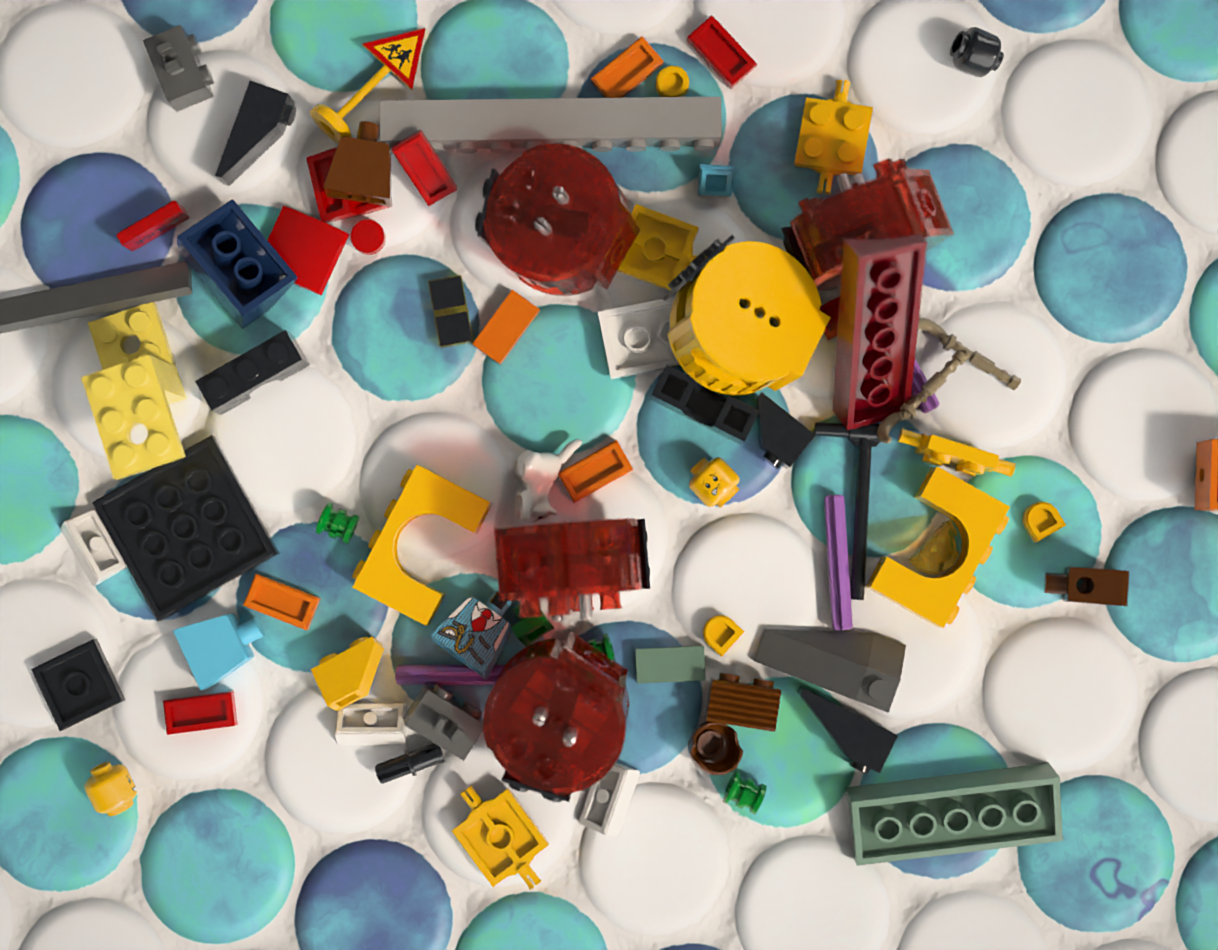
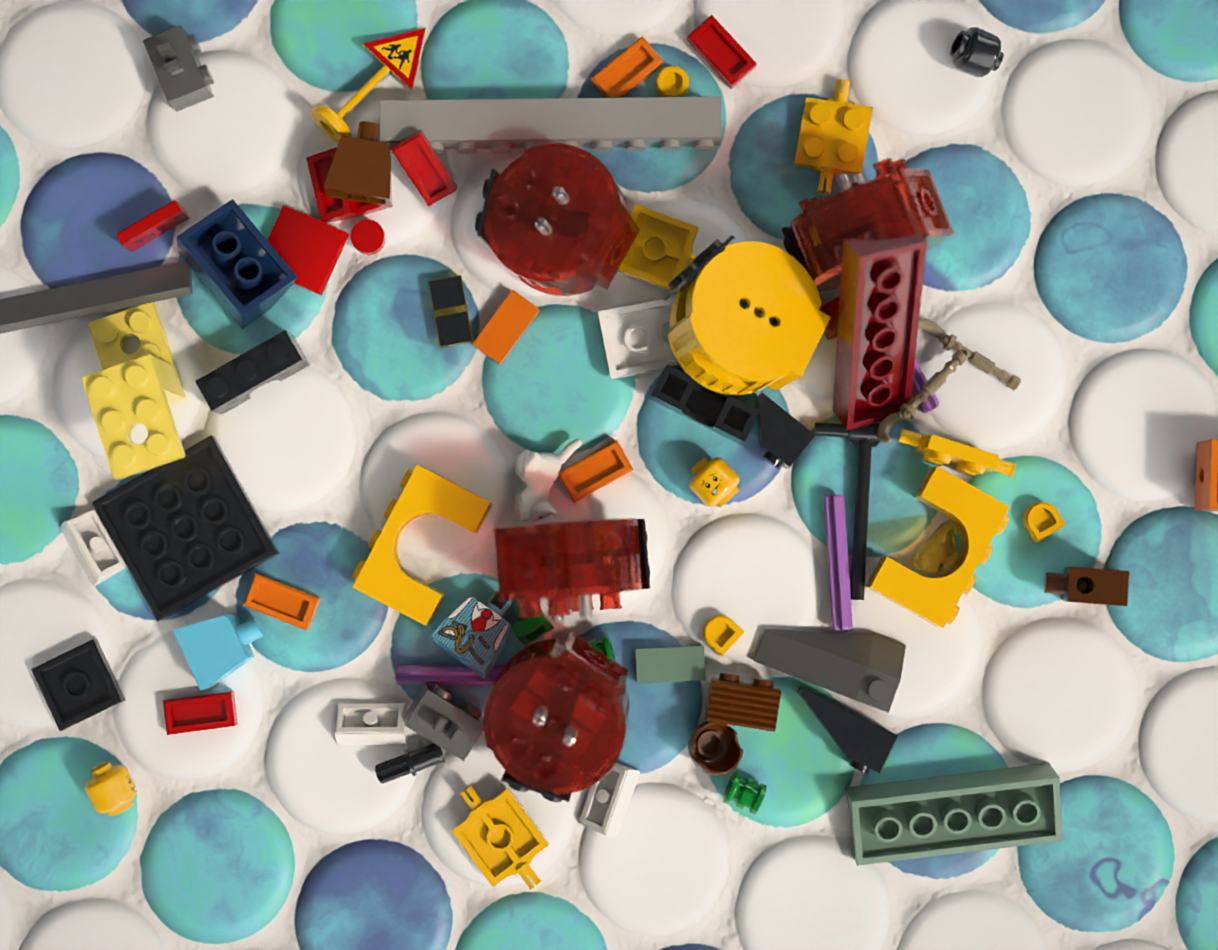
black slope [215,81,296,186] -> none
yellow slope [311,637,384,711] -> none
green bush [316,502,359,544] -> none
medium azure slope [698,164,734,197] -> none

